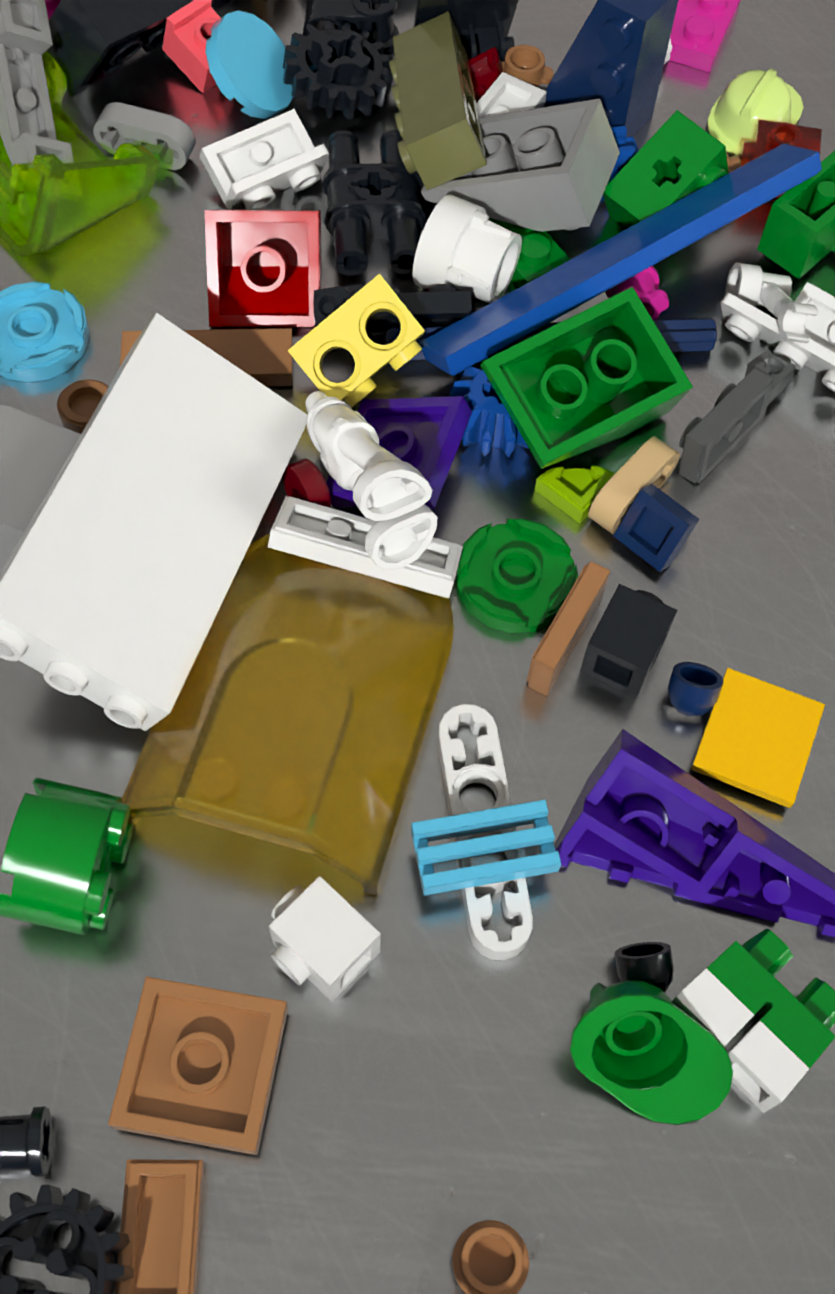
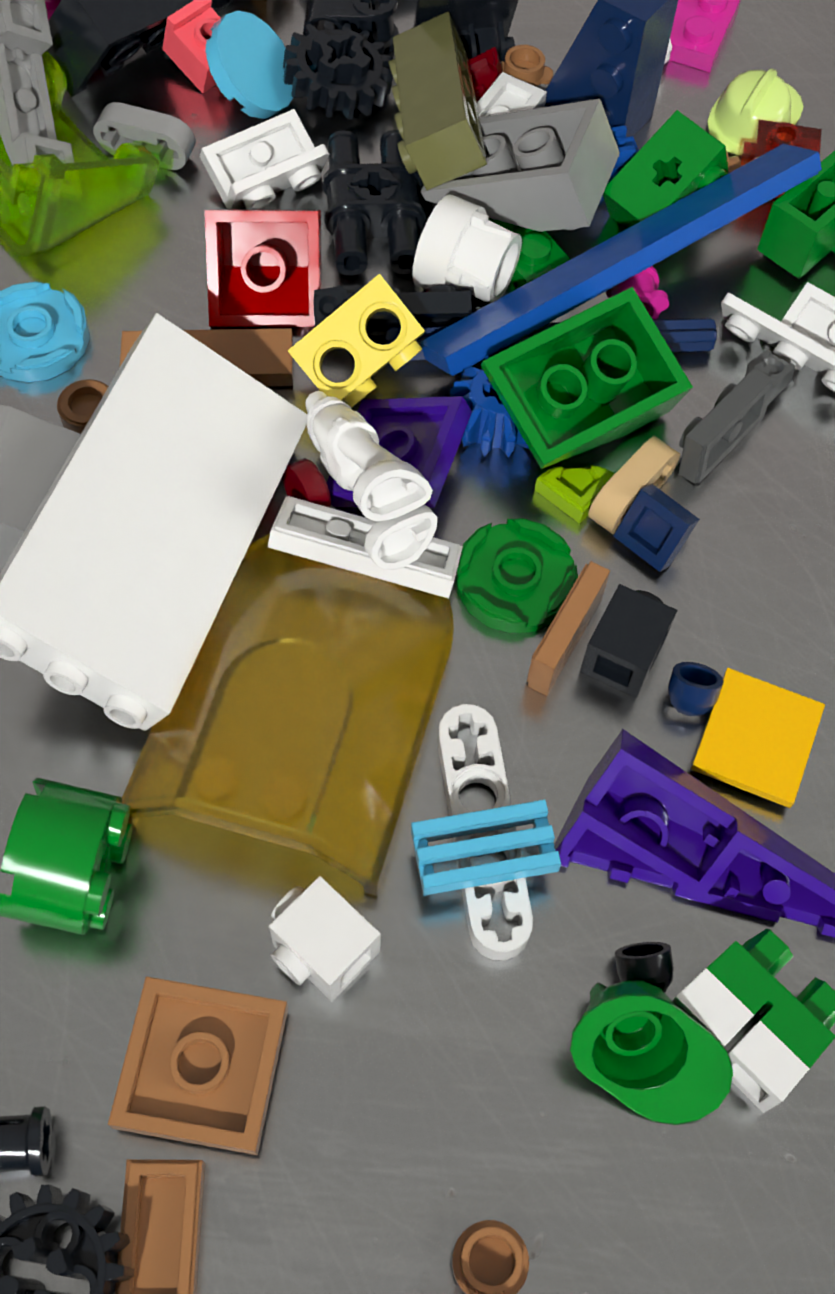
white brick [725,262,818,343] -> none

